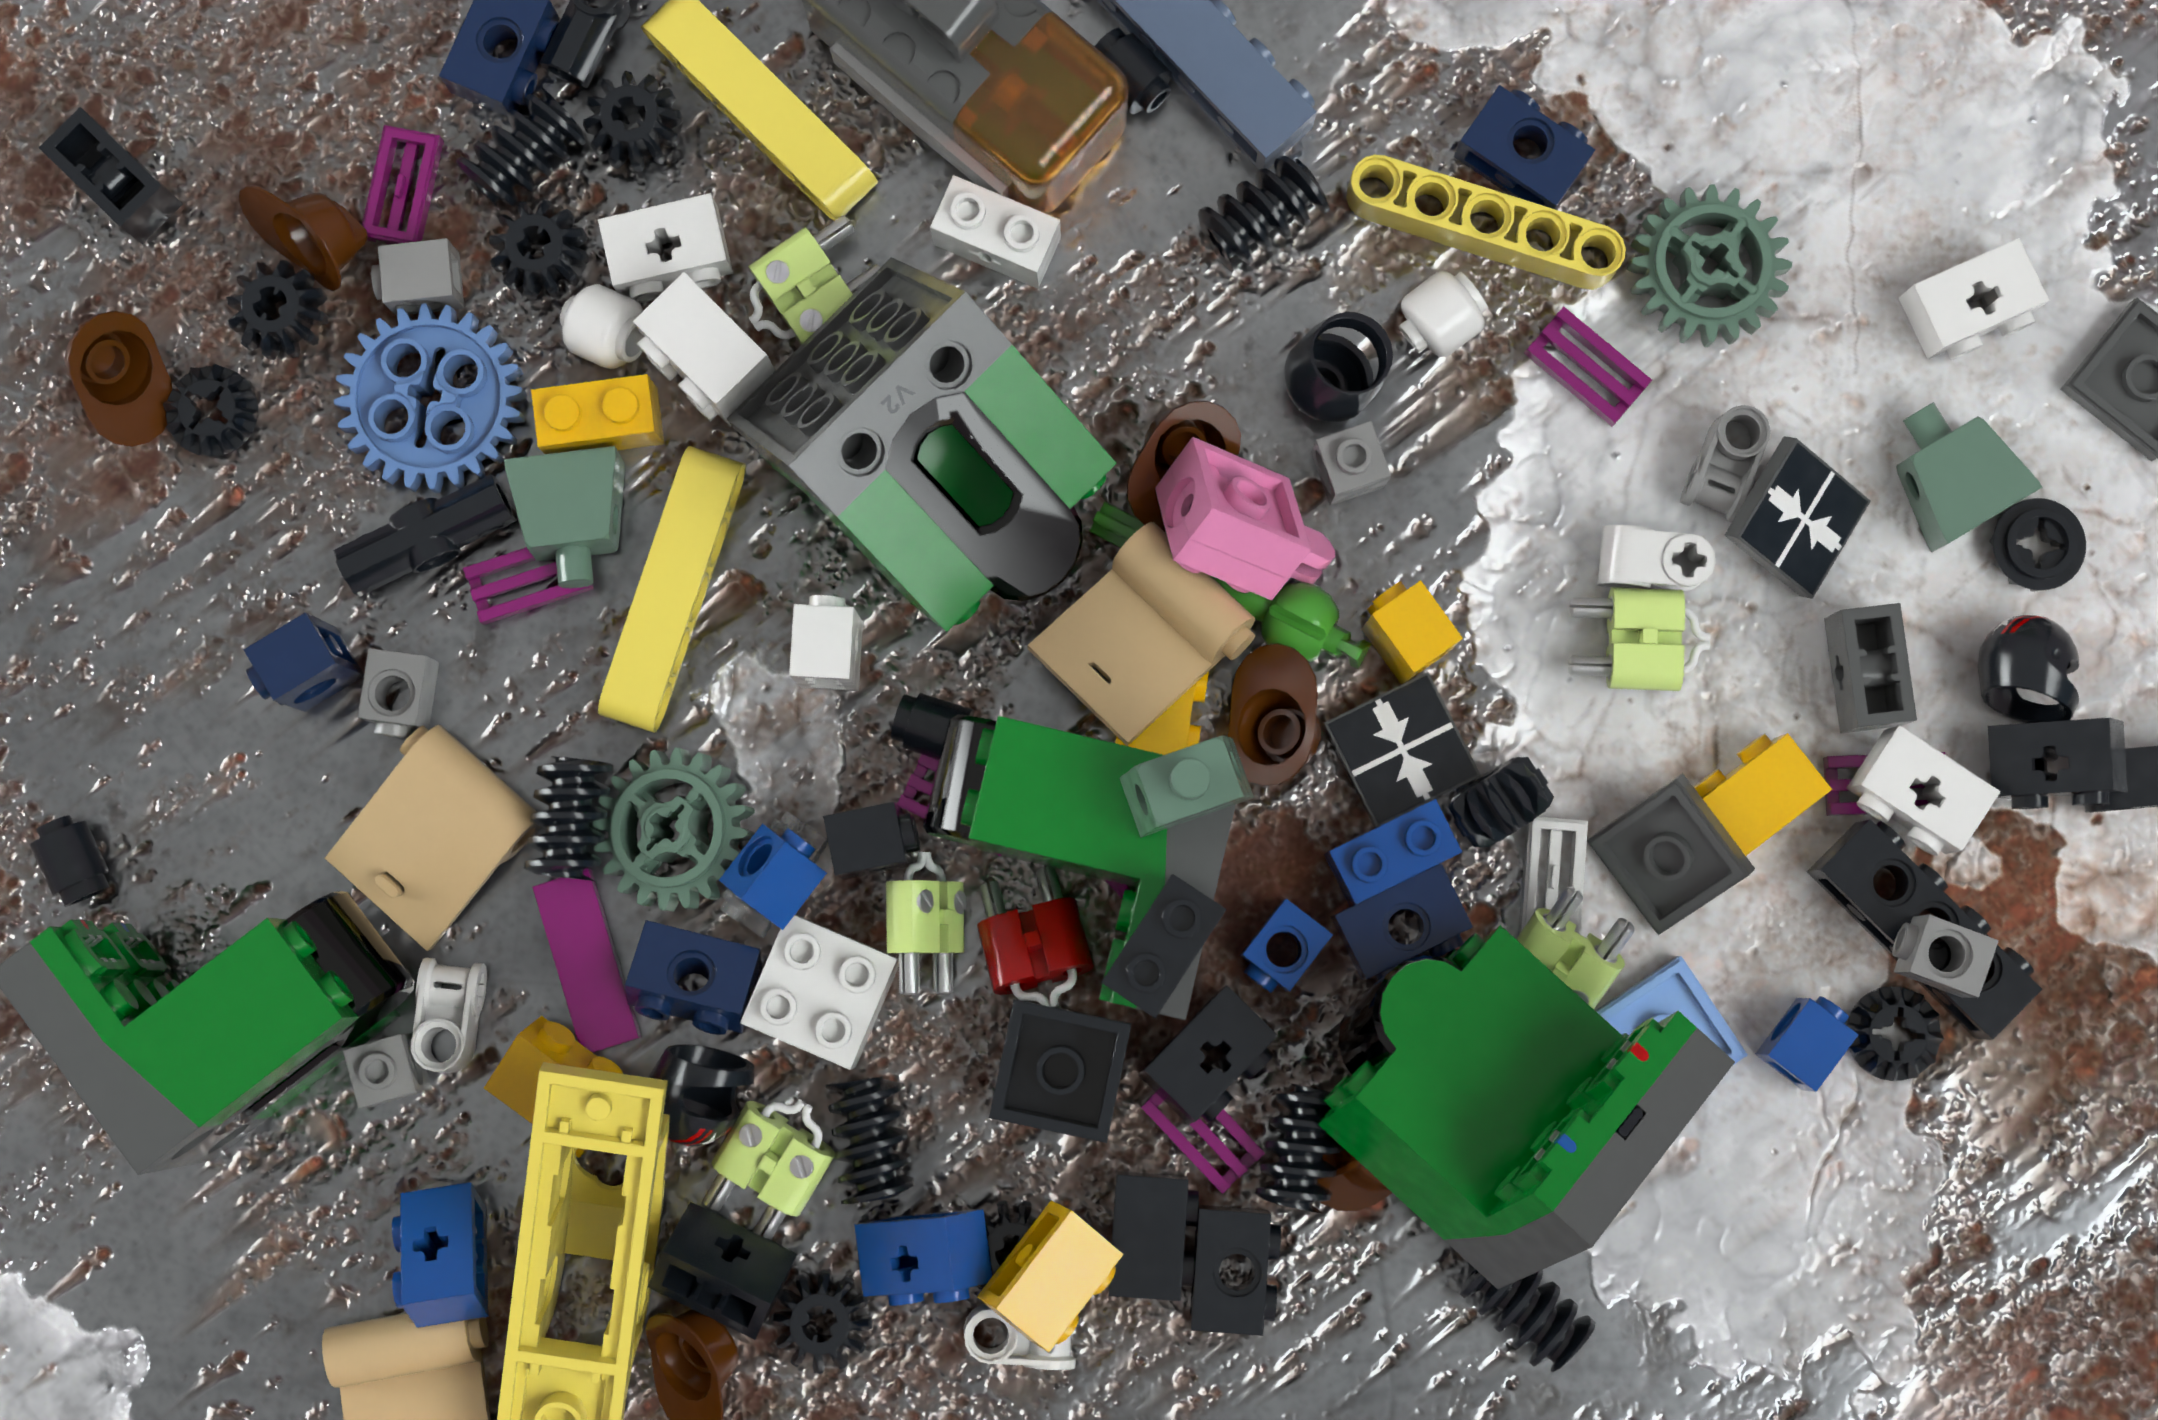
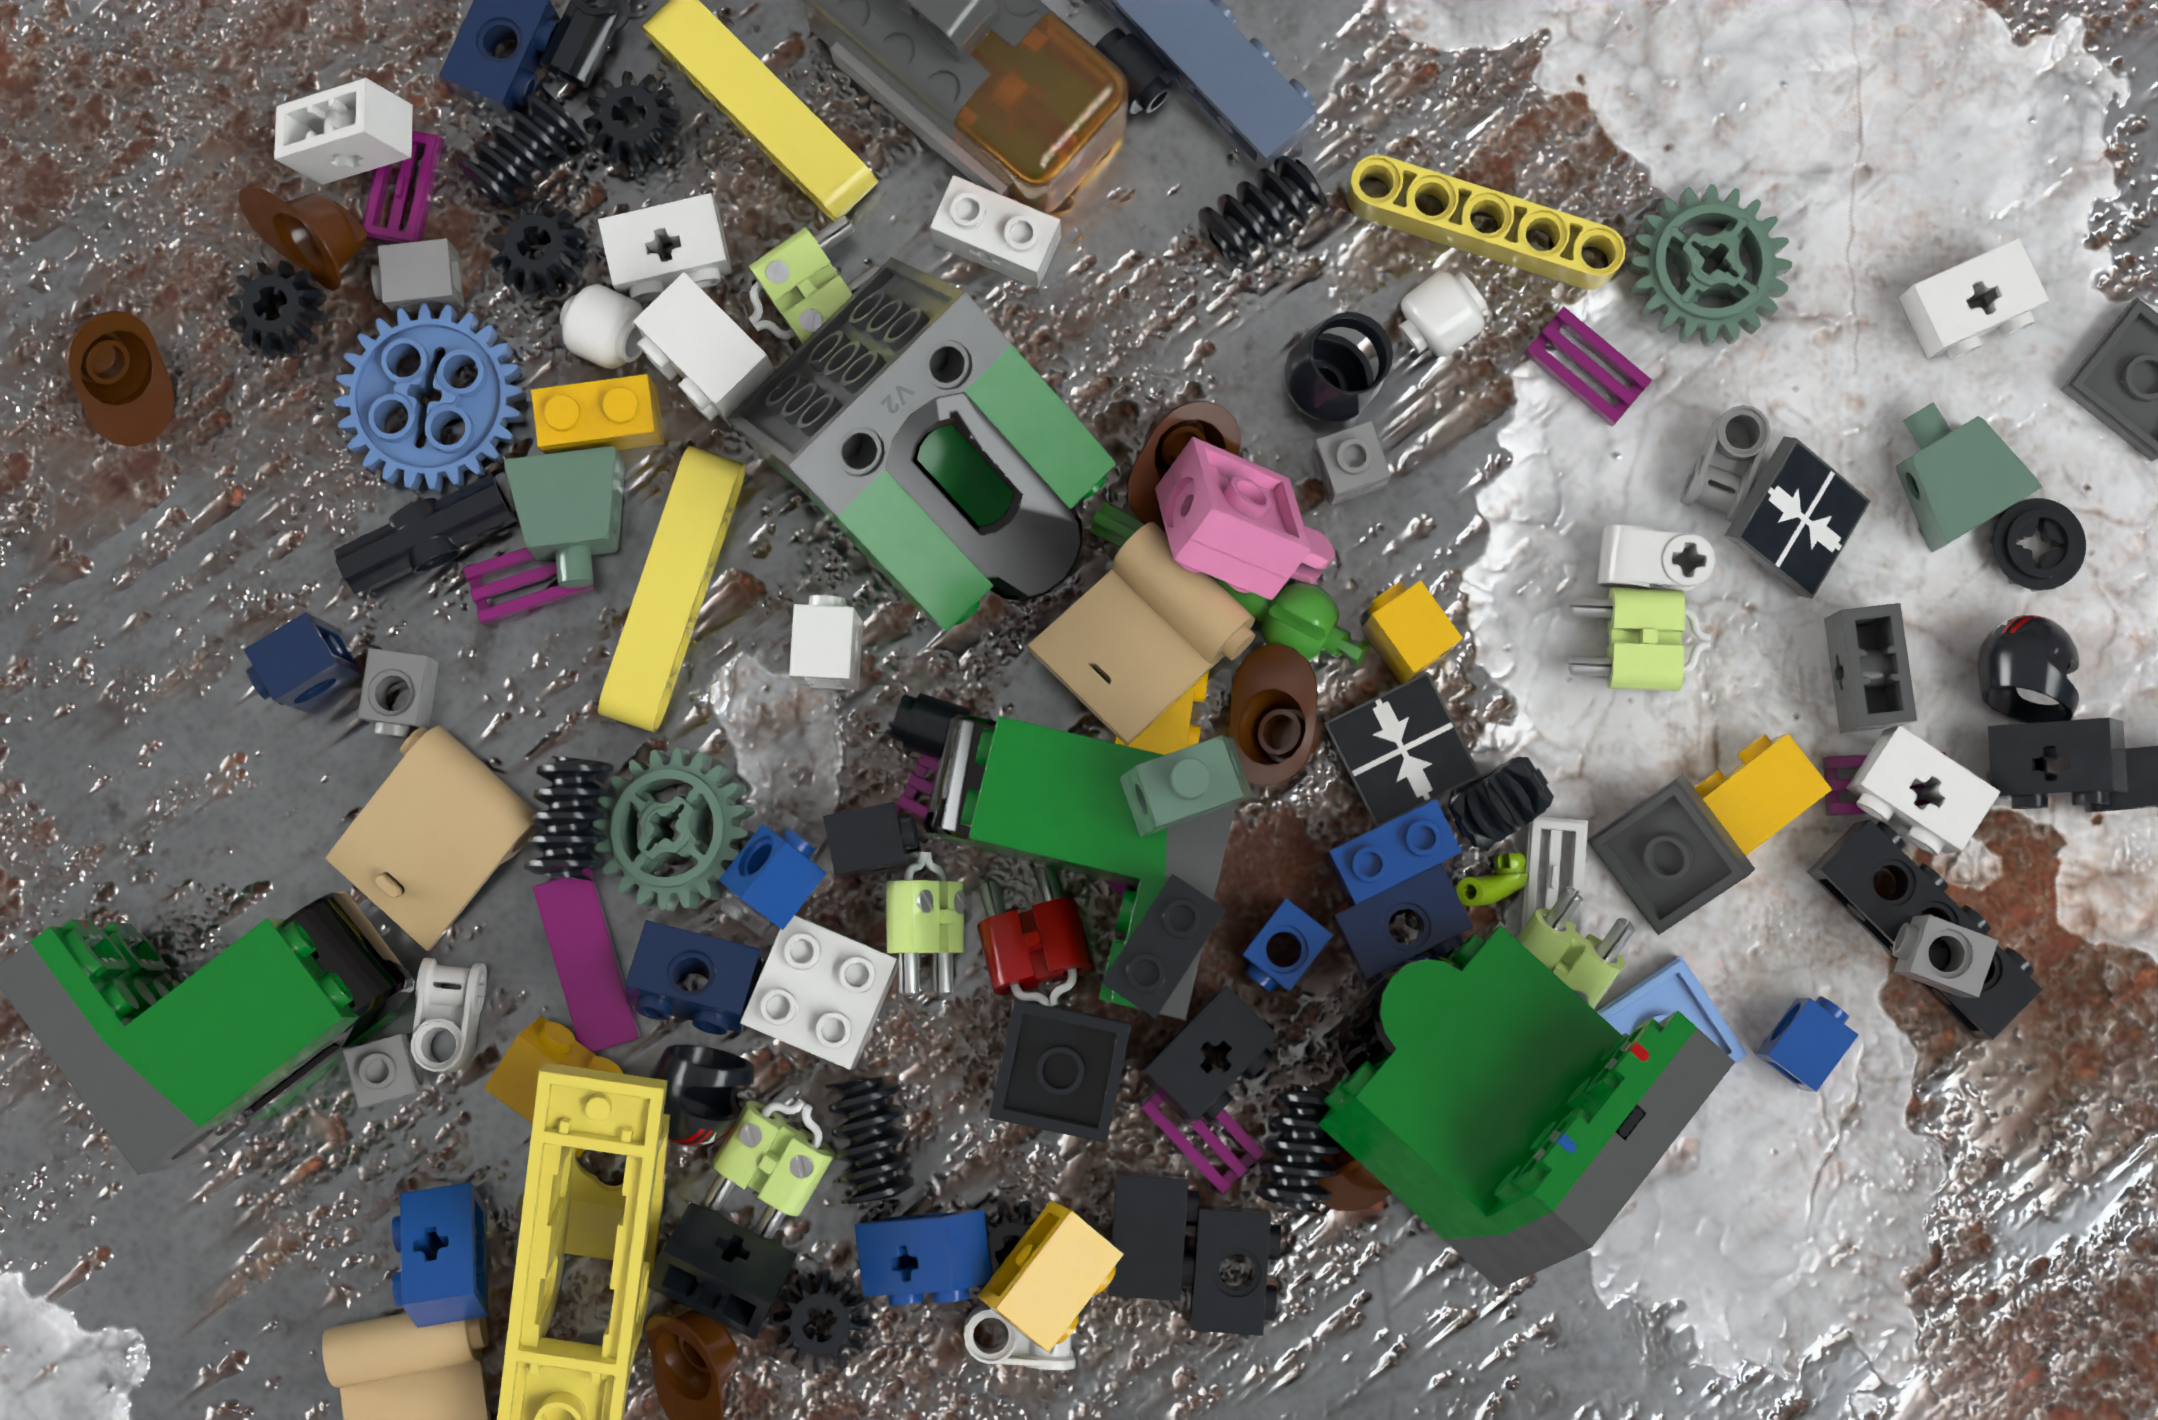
black brick [30,815,110,907] -> none
black brick [39,107,183,244] -> none
black gear [163,364,258,457] -> none
dark blue brick [1453,85,1596,210] -> none
black piece [1459,1269,1595,1372] -> none
black gear [1847,986,1944,1081] -> none
none -> white brick [274,78,413,185]
none -> lime arm [1456,852,1529,907]

